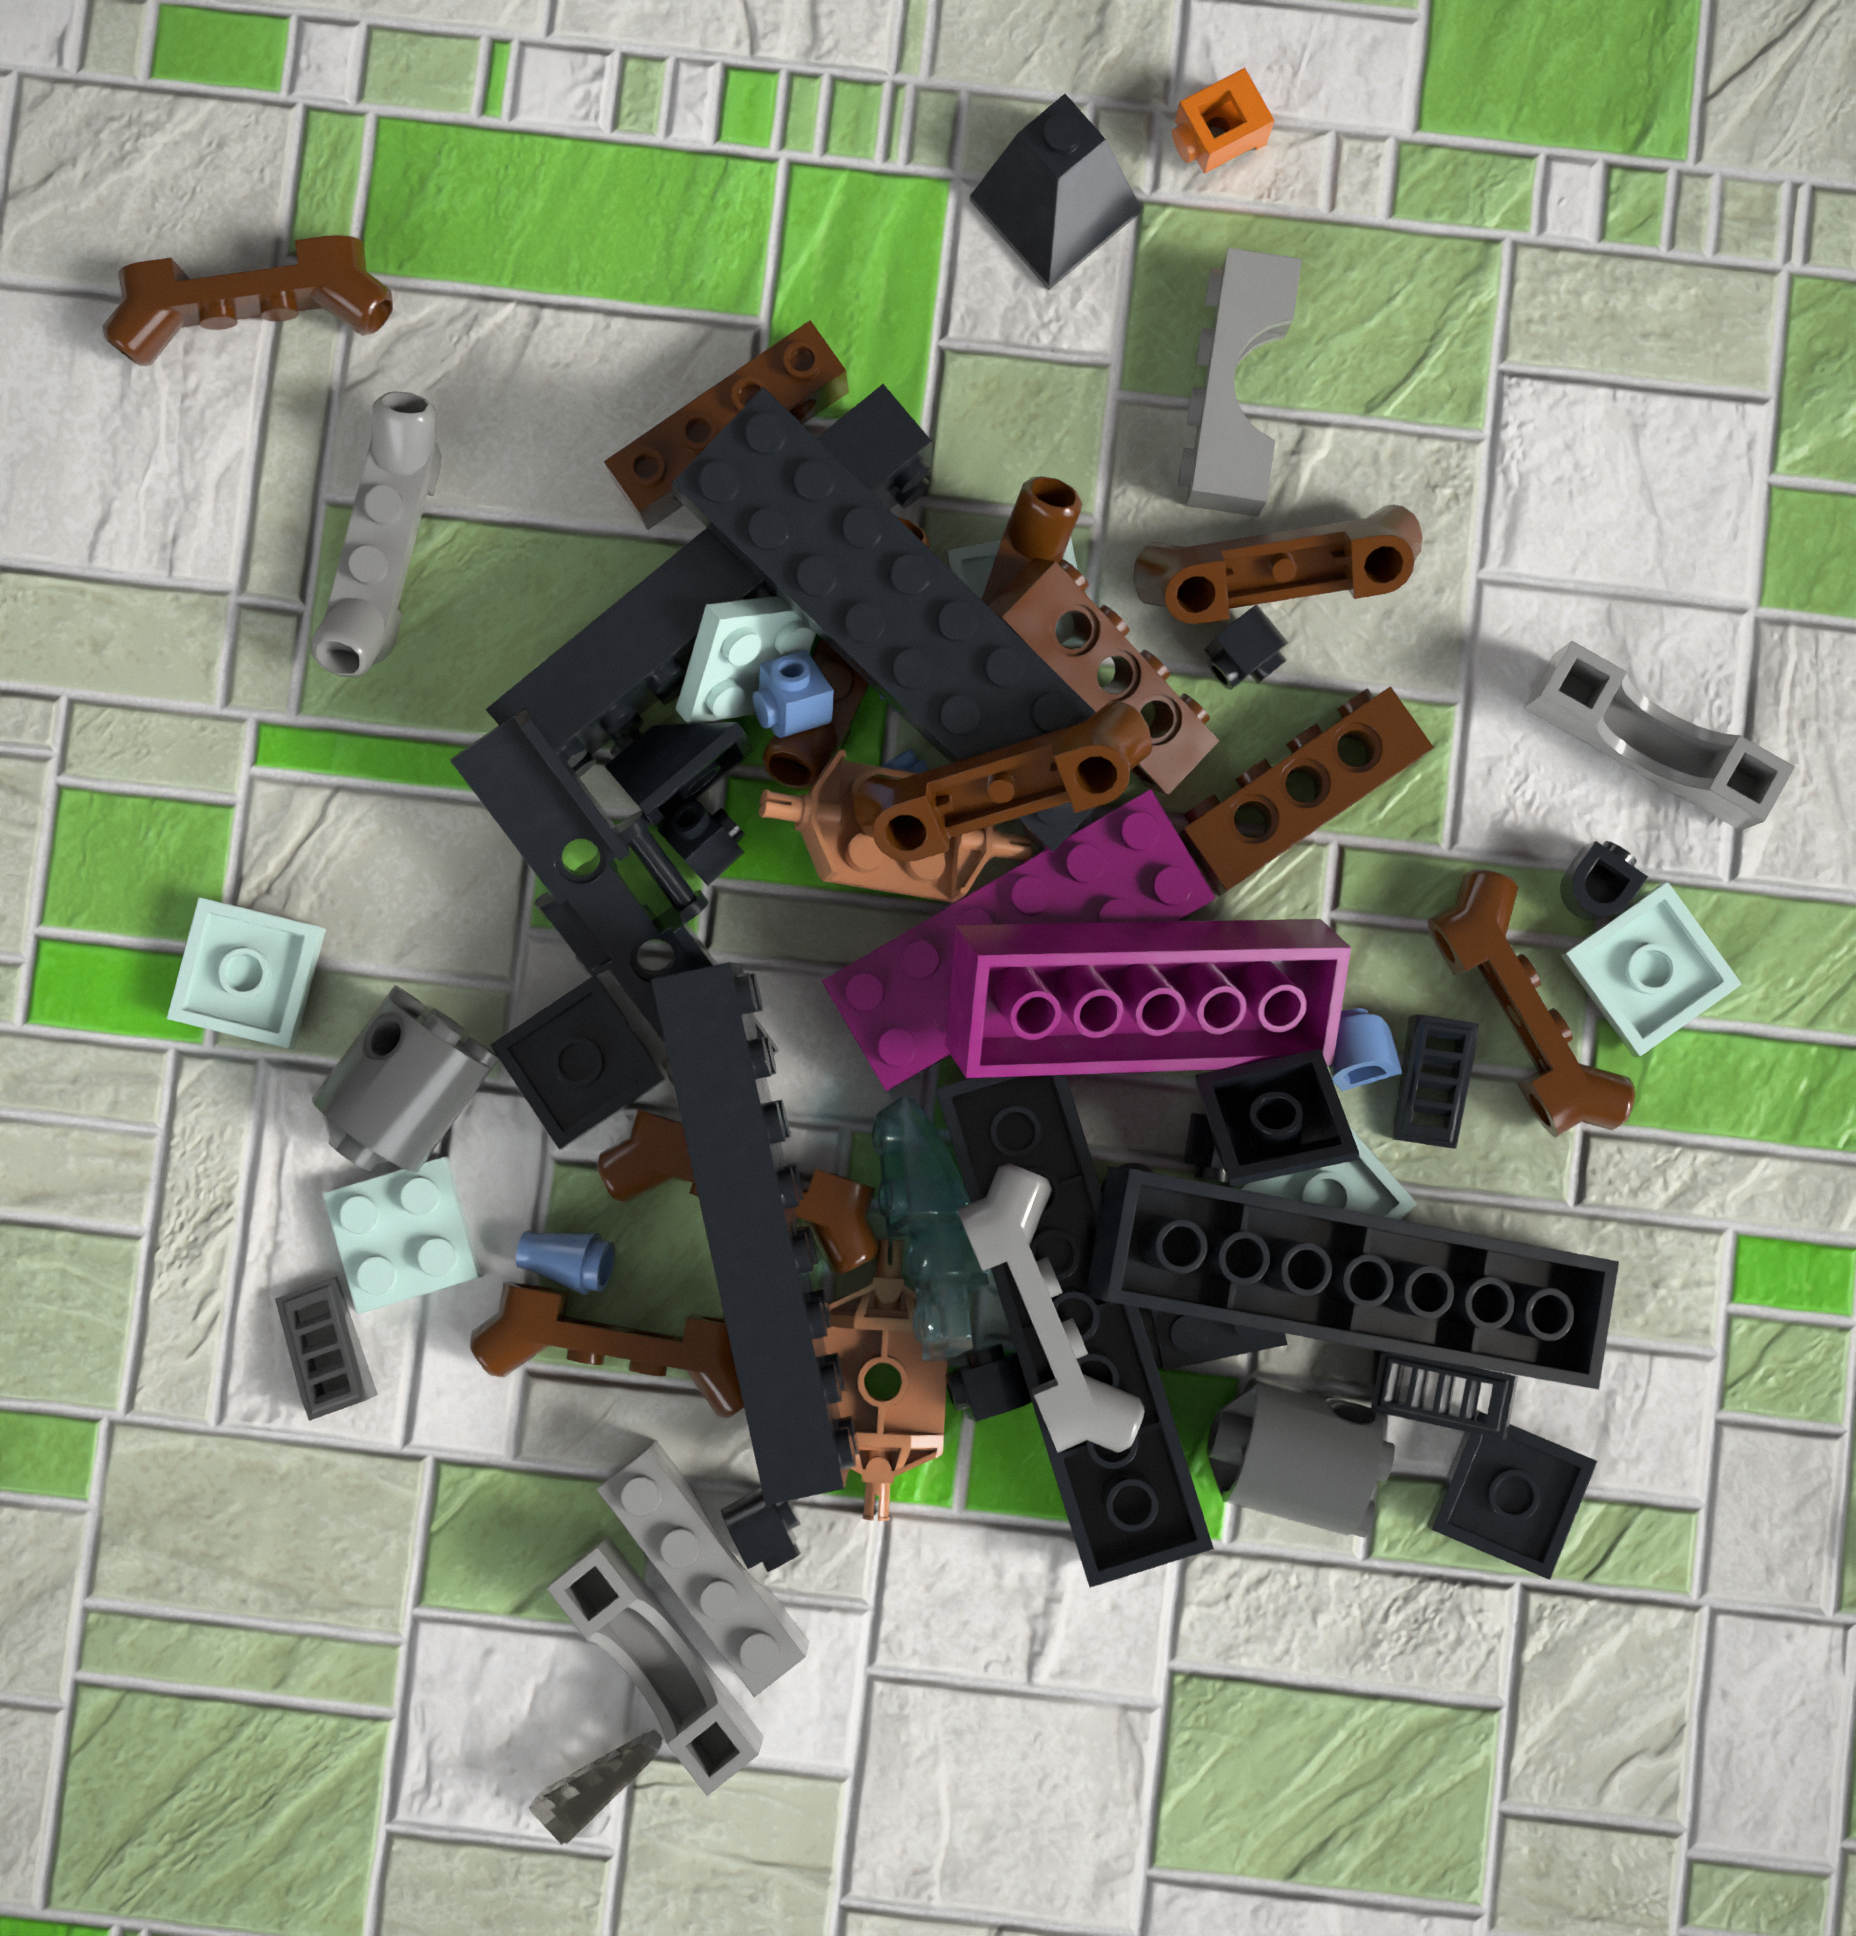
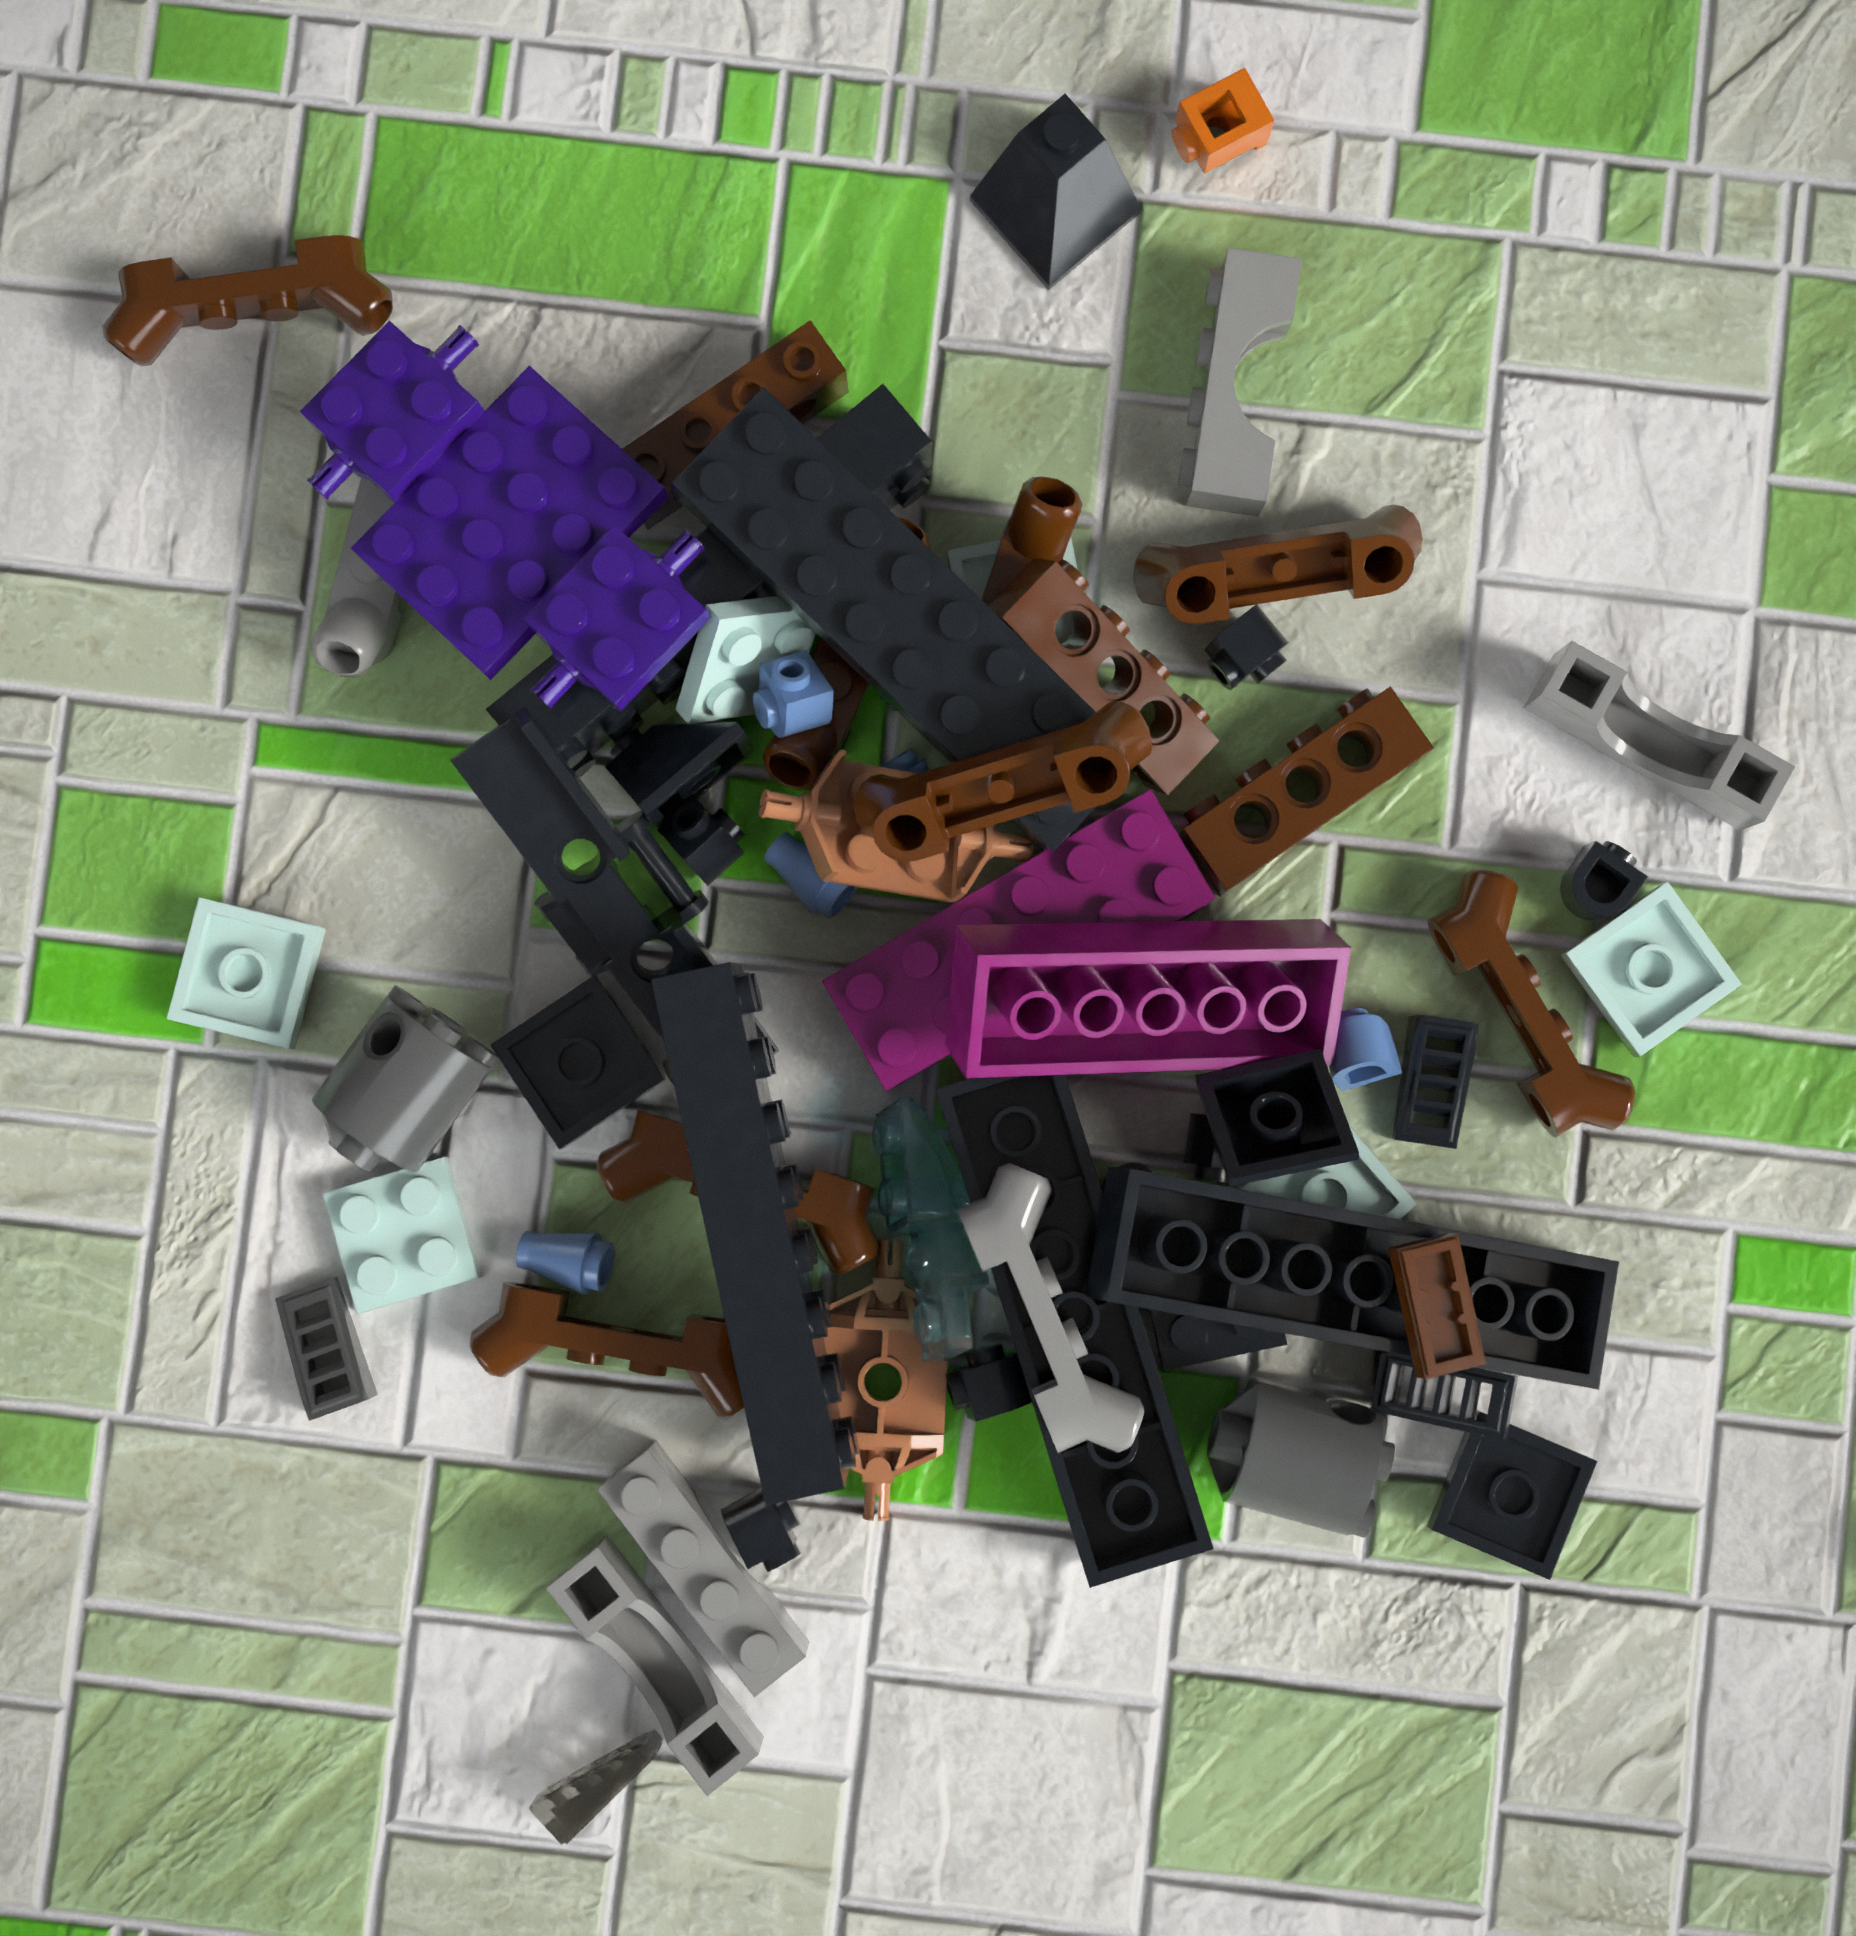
none -> dark purple piece [300,320,711,711]
none -> medium blue cone [764,832,857,919]
none -> reddish brown plate [1388,1233,1486,1380]

